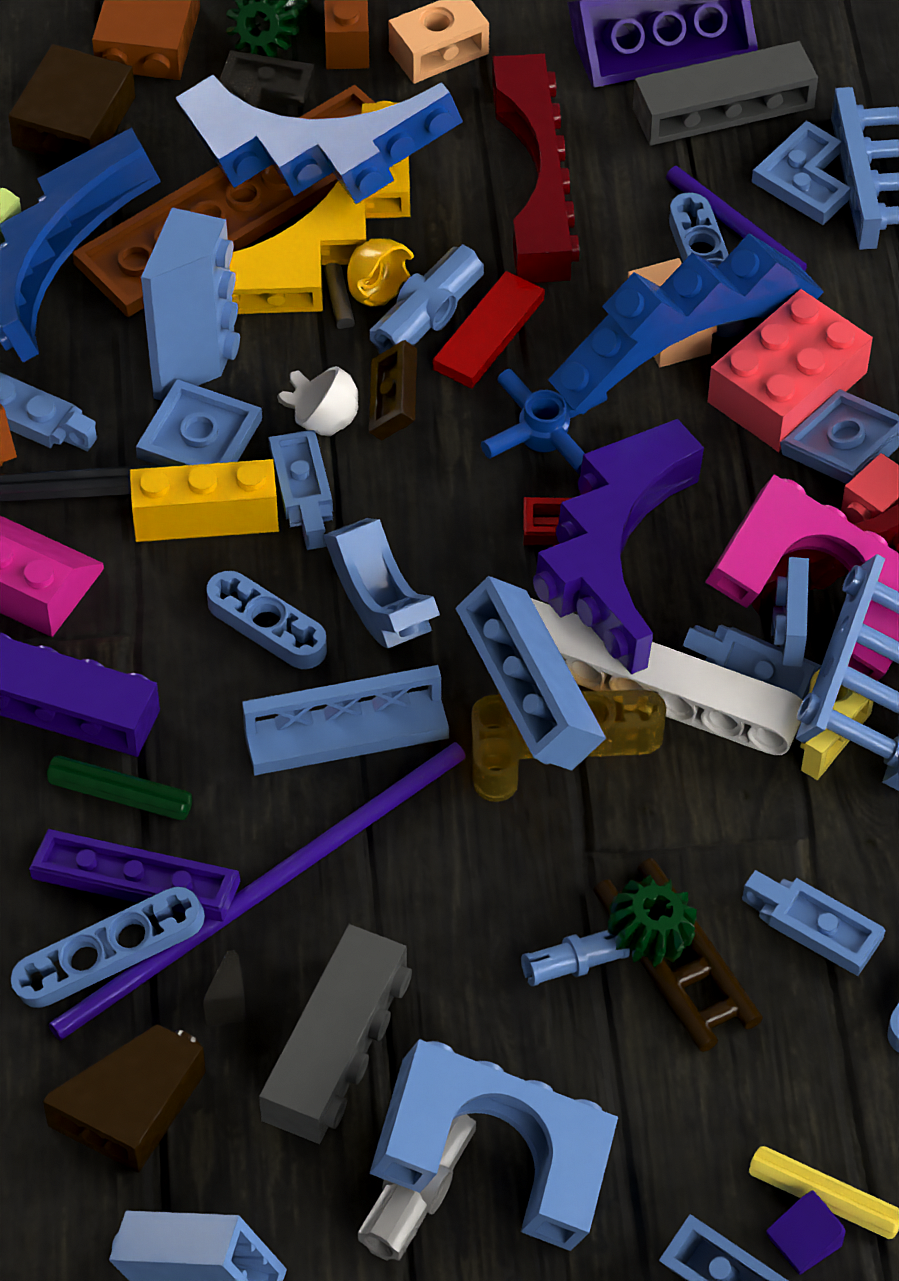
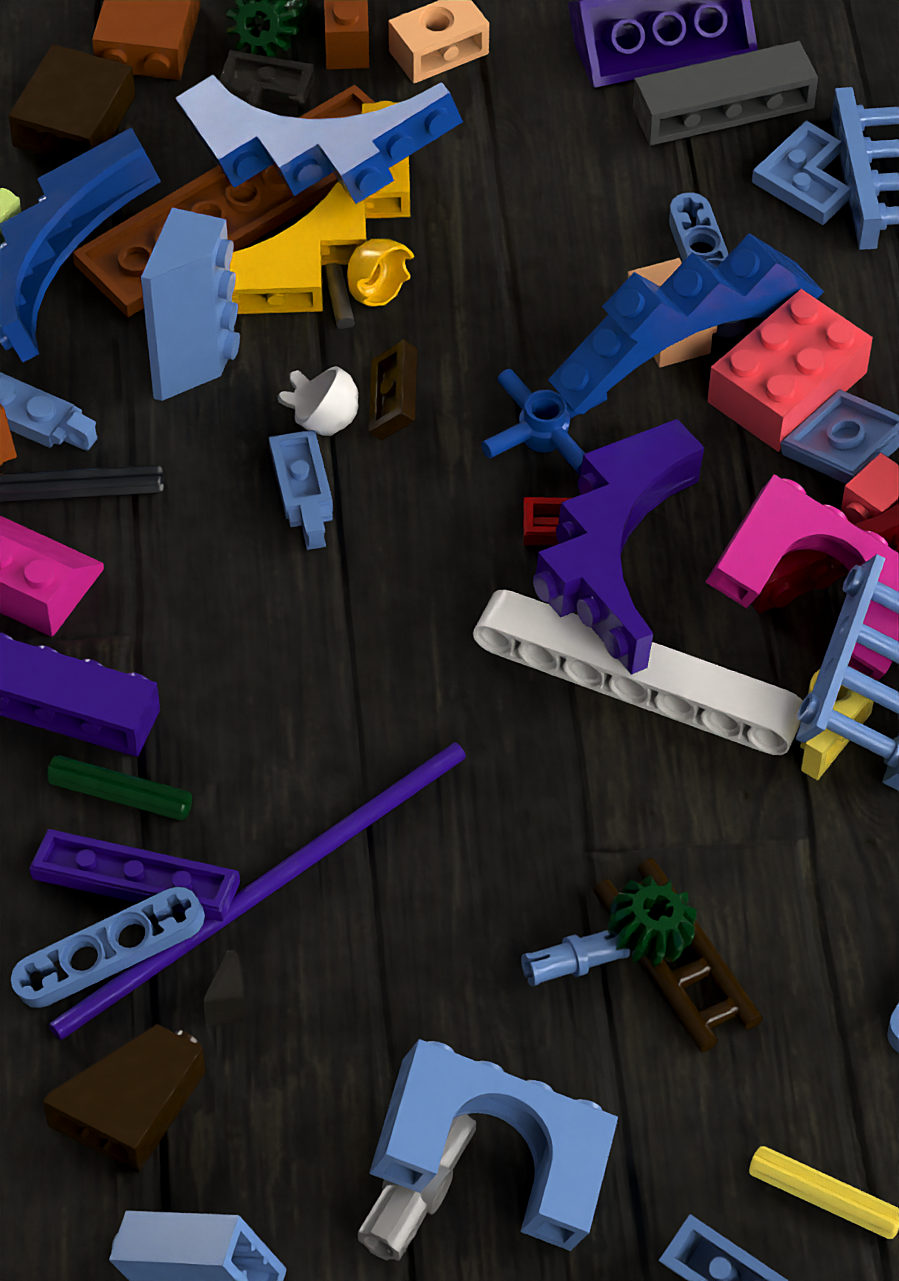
yellow brick [130,459,279,542] -> none
medium blue plate [136,379,262,467] -> none
medium blue beam [207,571,327,669] -> none
medium blue fence [242,665,449,776] -> none
dark grey brick [259,924,412,1144] -> none
medium blue arch [323,518,440,648] -> none
medium blue piece [370,244,484,354] -> none
red tile [433,271,545,389] -> none
medium blue brick [455,576,606,770] -> none
clear yellow beam [471,690,667,802] -> none
dark red arch [492,53,579,283] -> none
dark purple bar [666,166,807,271] -> none
medium blue hinge [683,625,821,700] -> none
medium blue hinge [742,870,886,976] -> none
dark purple slope [766,1190,846,1275] -> none
medium blue plate [771,557,809,667] -> none

